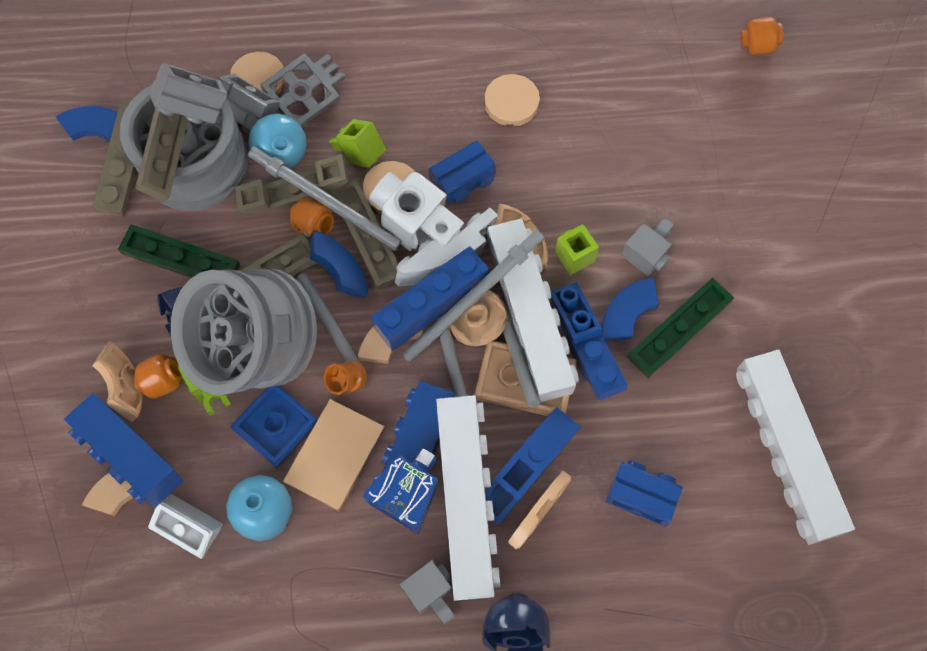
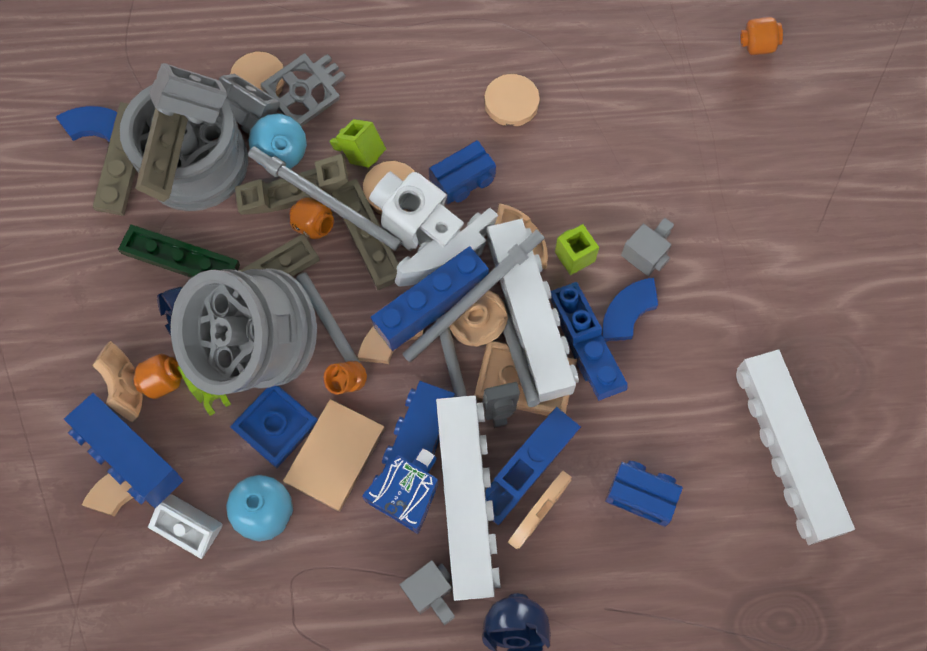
blue tile [310,230,368,299] -> none
dark green plate [627,277,734,379] -> none
none -> dark grey hinge [482,382,520,428]

